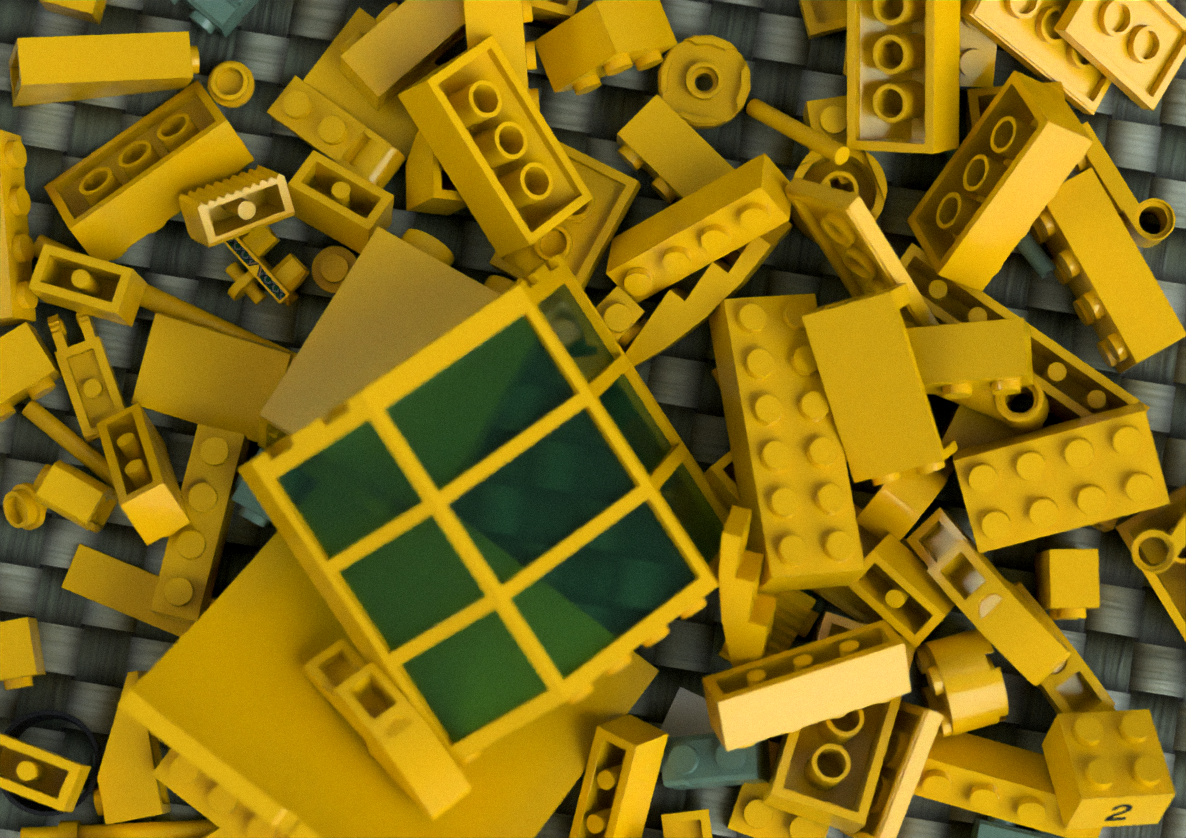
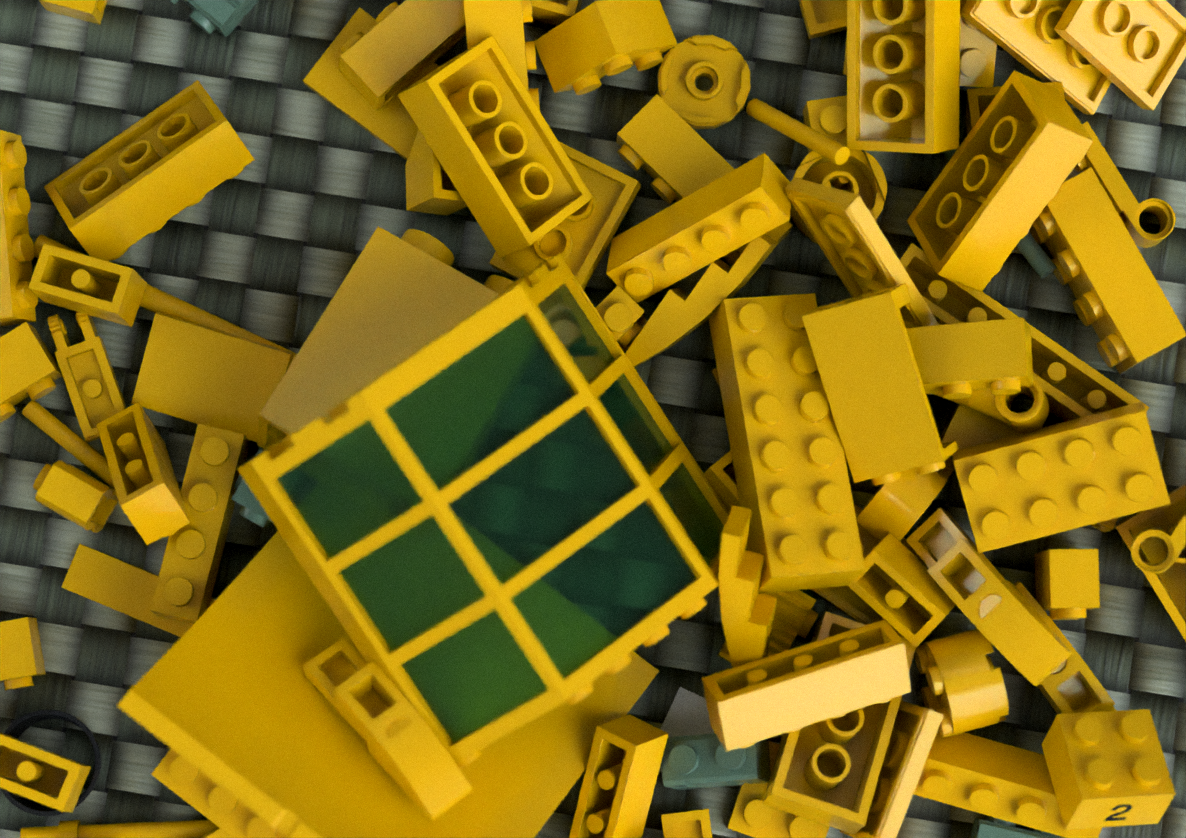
yellow plate [3,482,47,530] -> none
yellow slope [9,31,200,107] -> none
yellow slope [93,671,172,825] -> none
yellow brick [178,165,295,248] -> none
yellow plate [207,61,255,108] -> none
yellow hips [224,226,310,306] -> none
yellow plate [267,75,406,189] -> none
yellow brick [288,150,394,254] -> none
yellow plate [312,246,357,294] -> none

